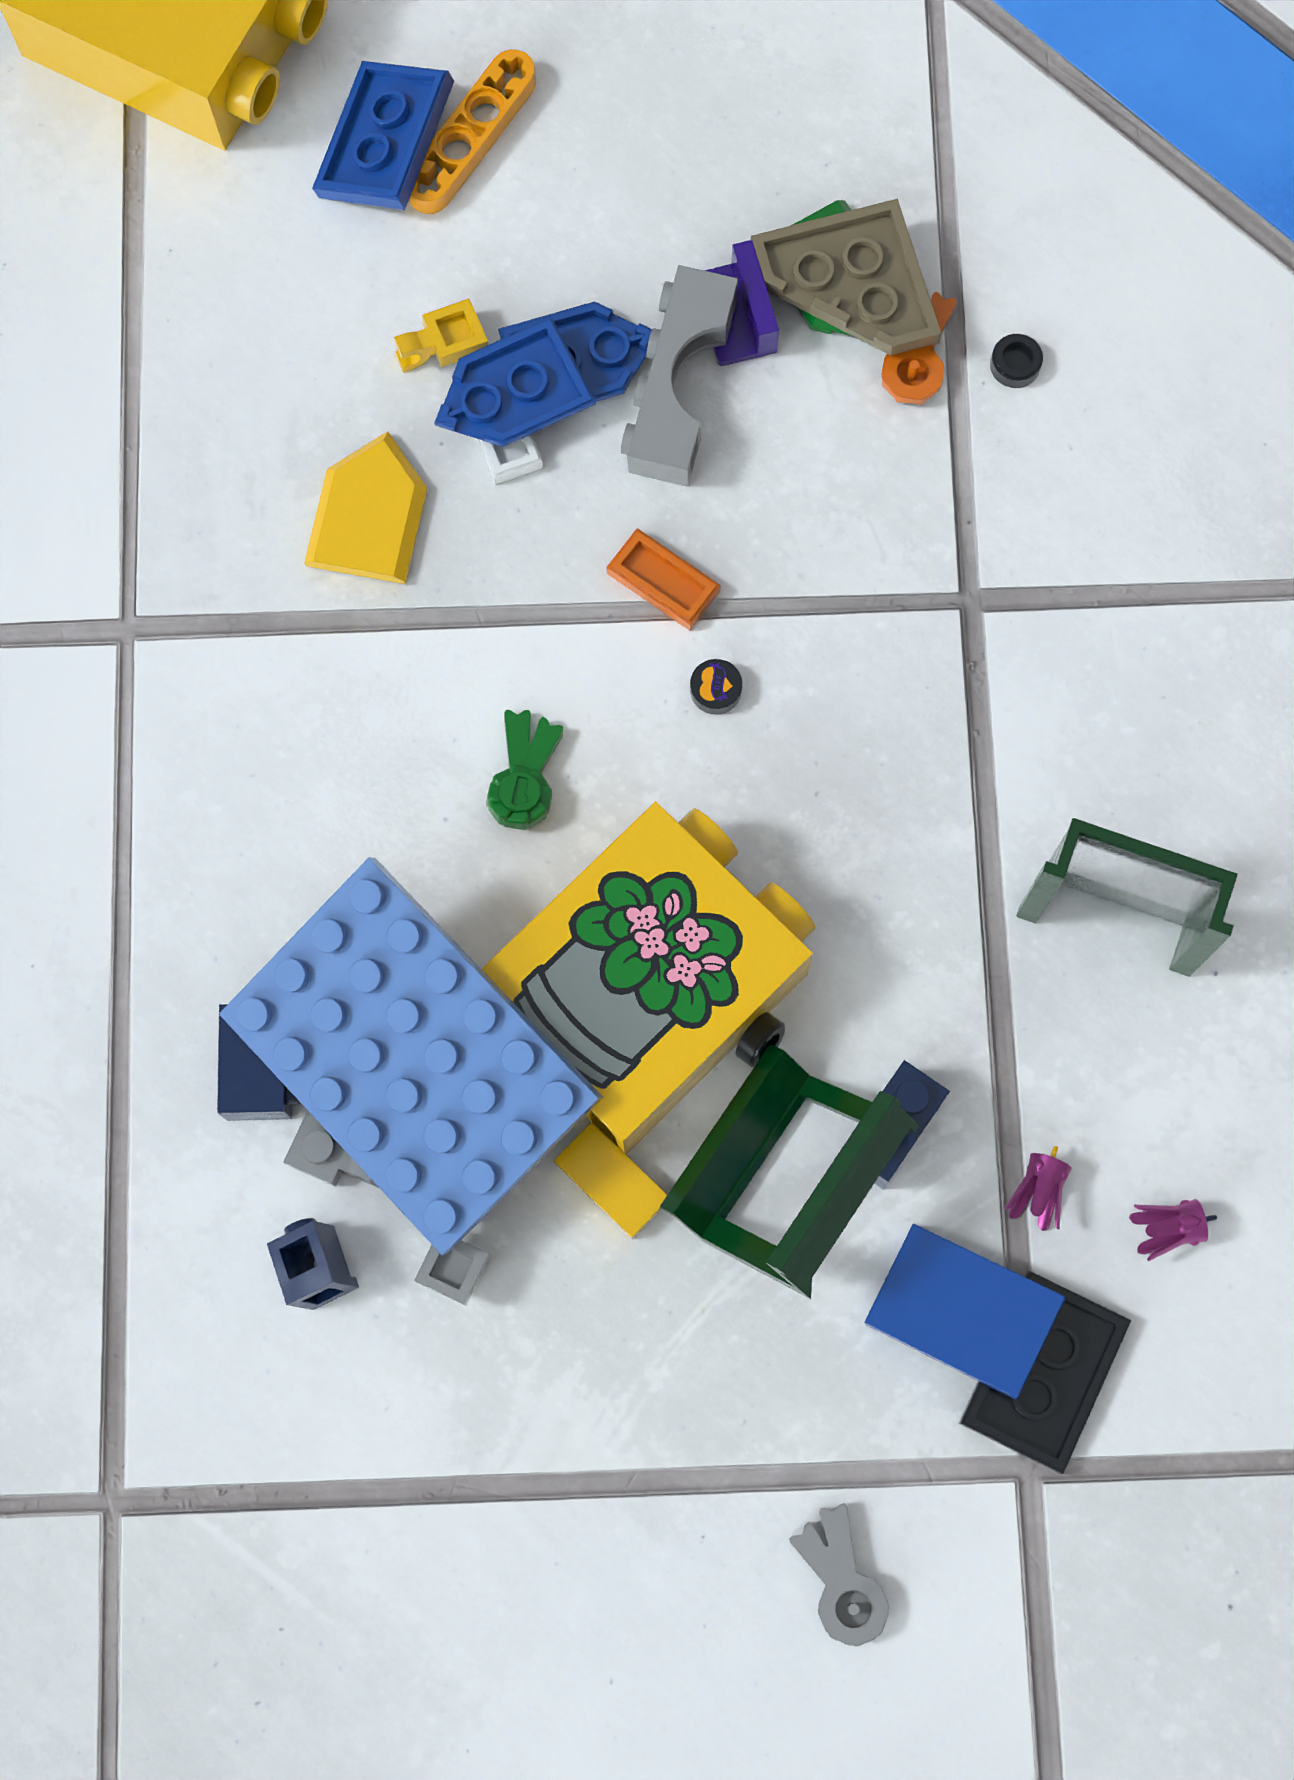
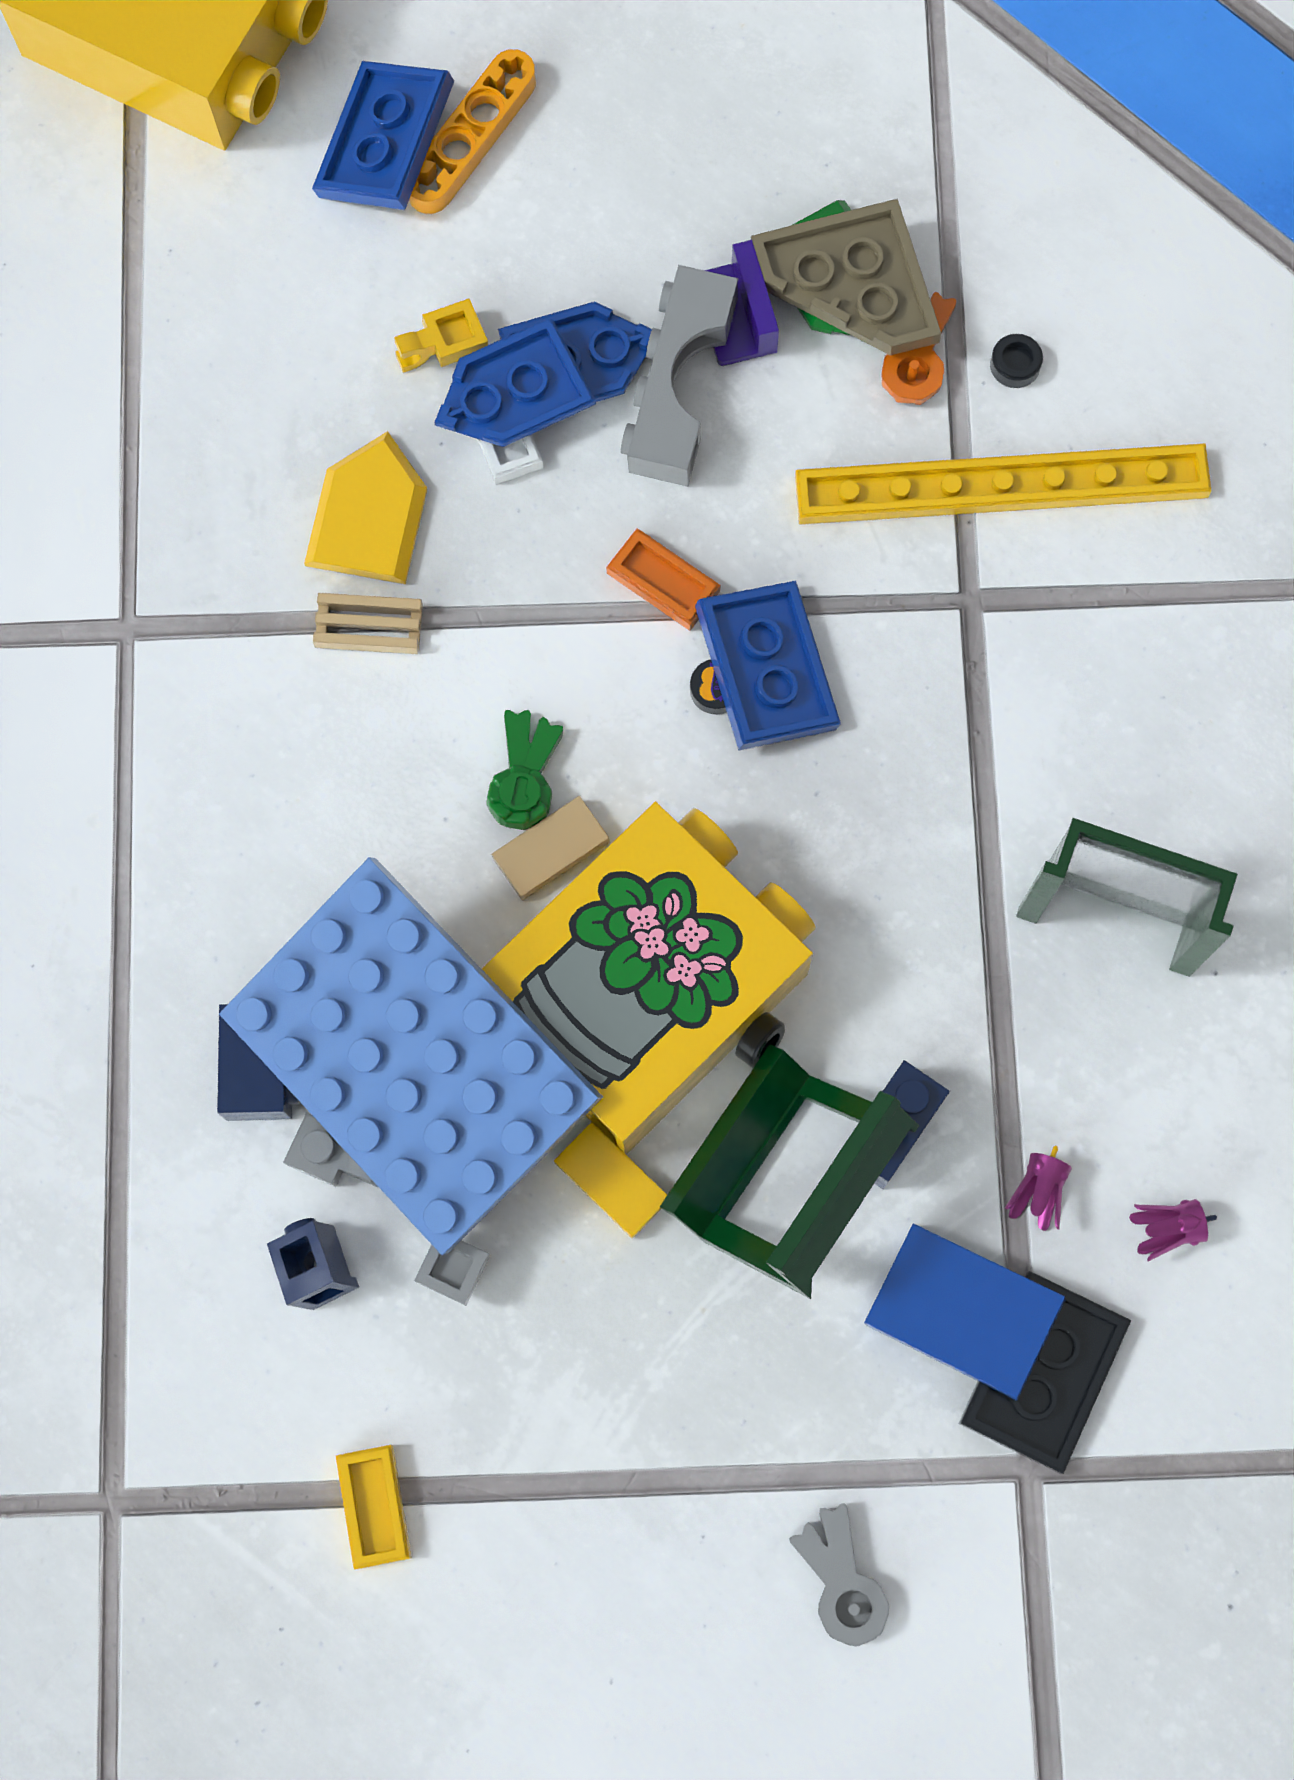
none -> tan tile [313,593,423,654]
none -> yellow tile [335,1445,412,1570]
none -> tan tile [491,796,610,900]
none -> blue tile [695,581,841,751]
none -> yellow tile [795,443,1211,524]

